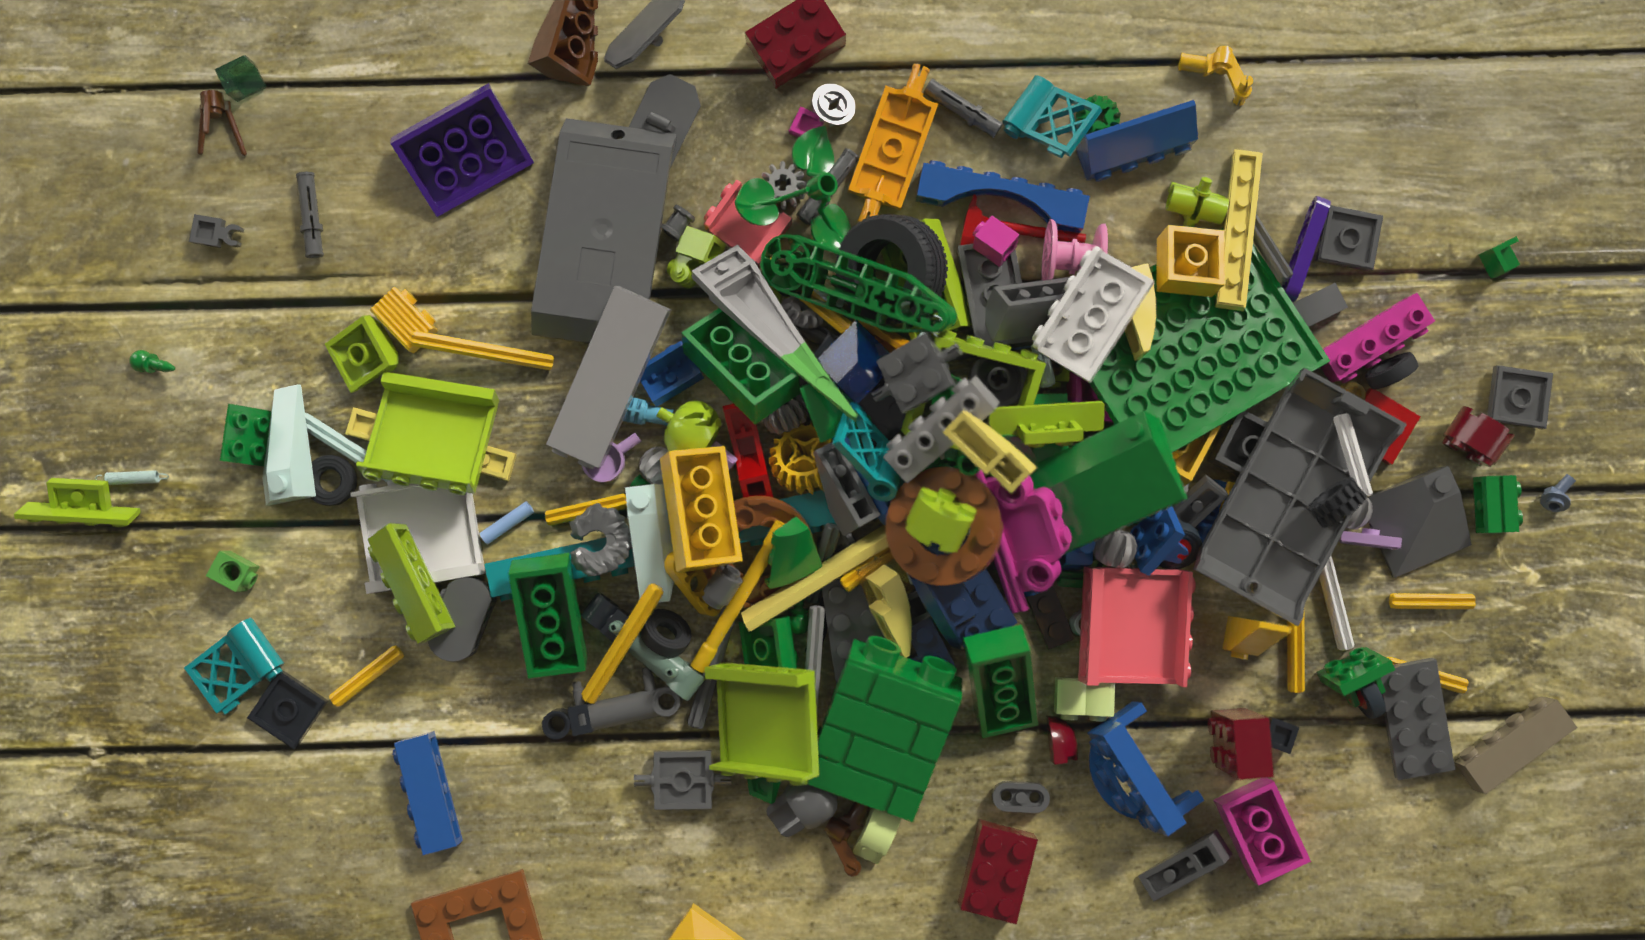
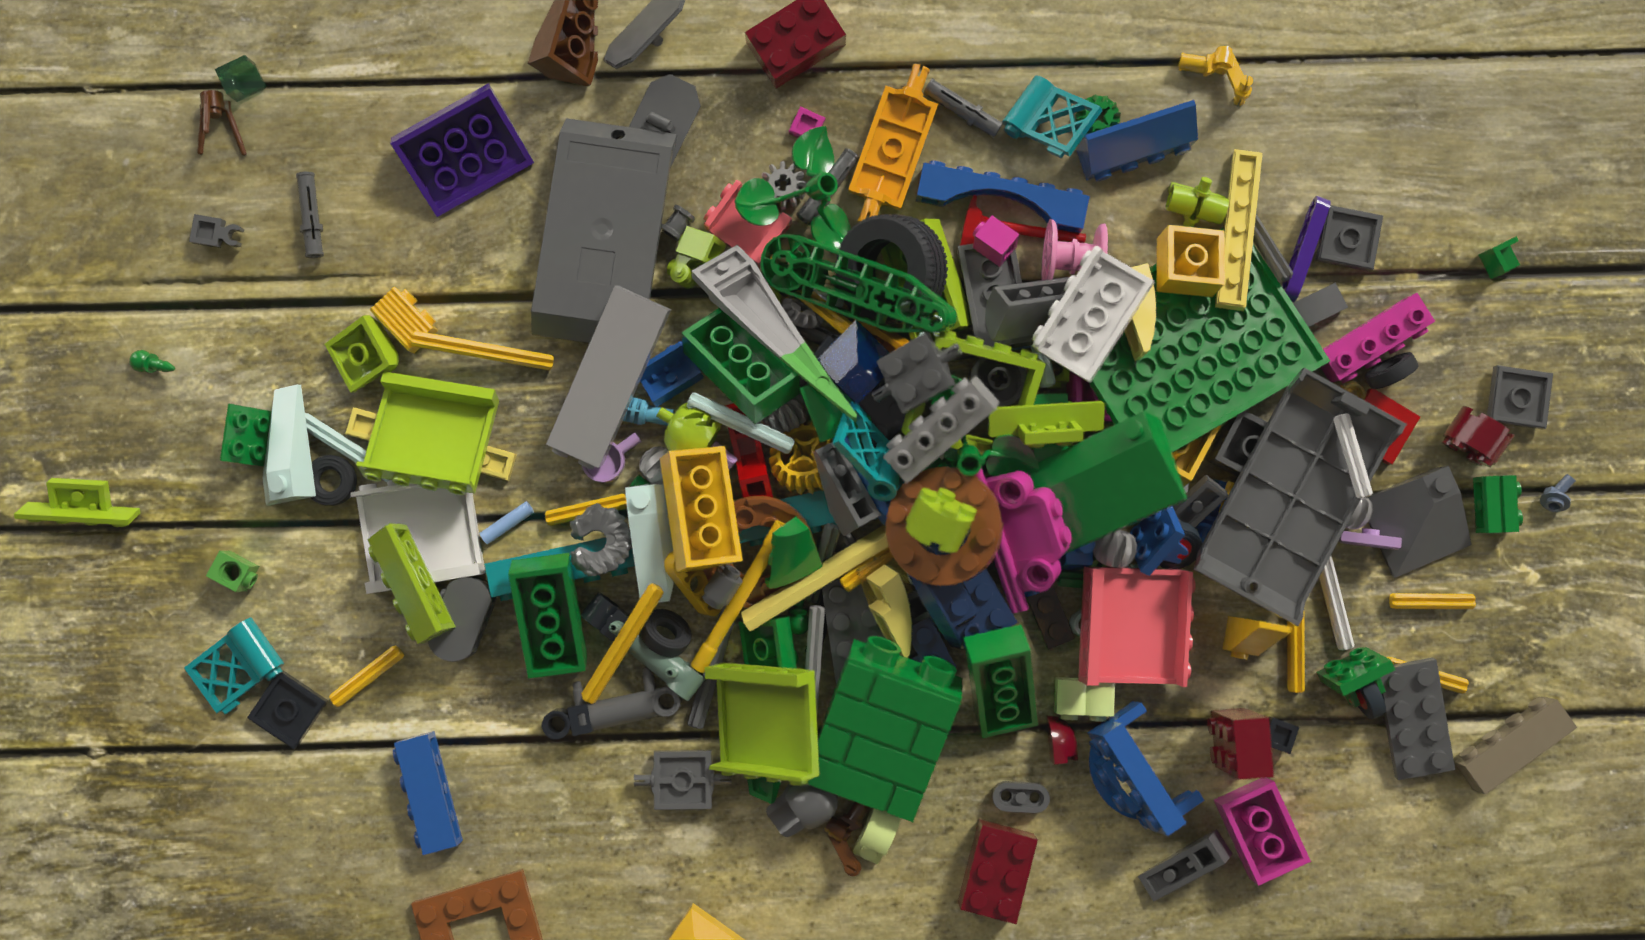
light aqua piece [95,470,169,485] -> none
gear [811,84,855,127] -> none
light yellow slope [943,410,1036,493] -> none
black tyre [1308,477,1367,528] -> none
none -> light aqua axle [687,393,795,454]

